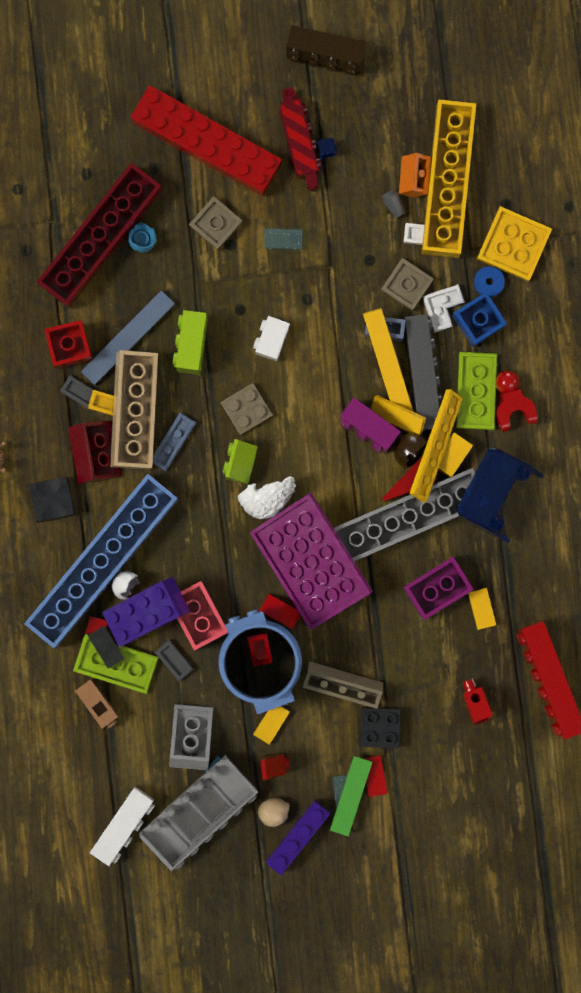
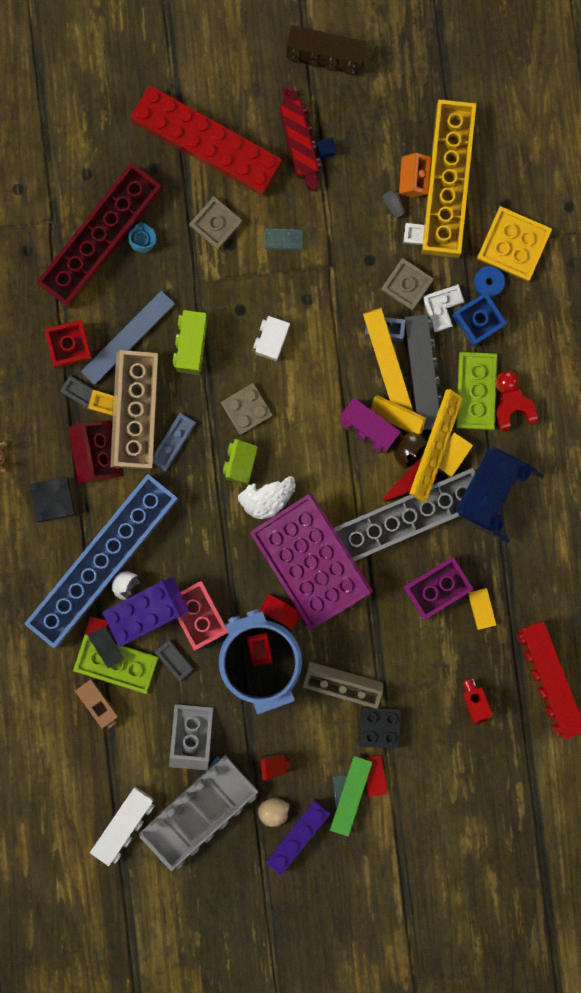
yellow tile [253,706,290,745] -> none

